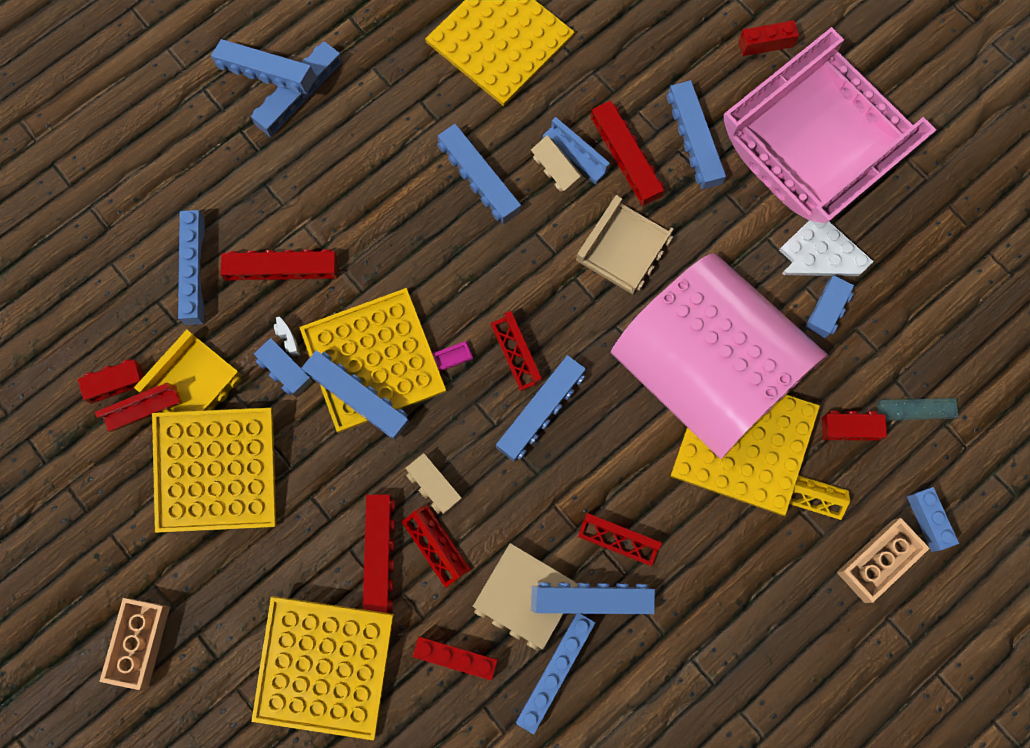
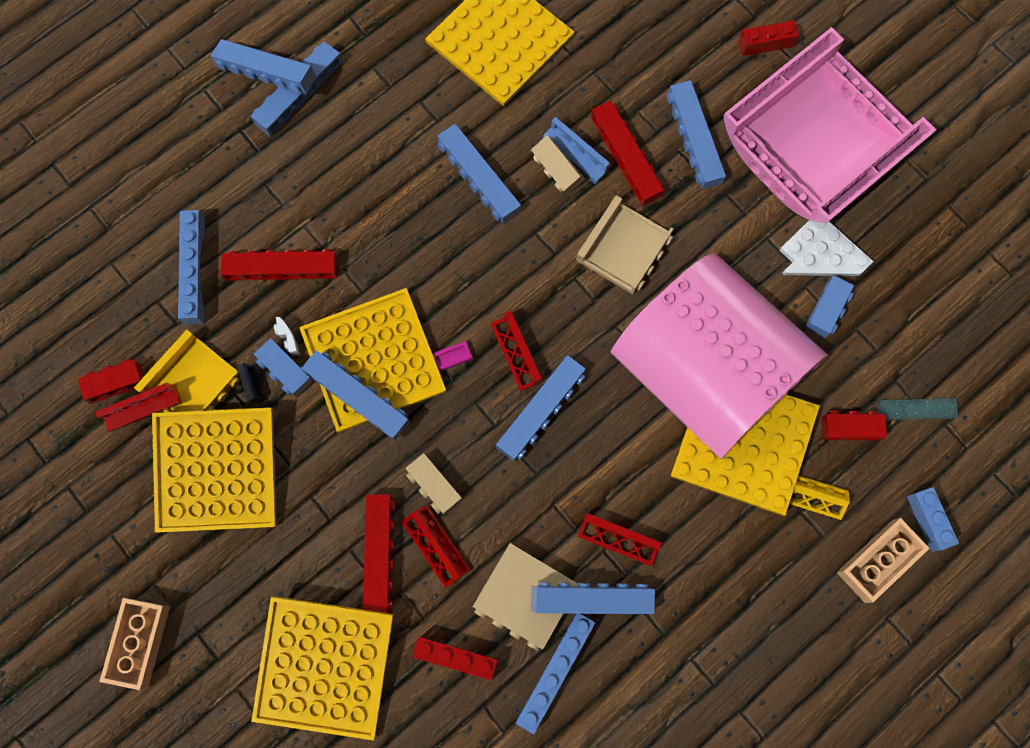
none -> black tile [237,363,264,403]

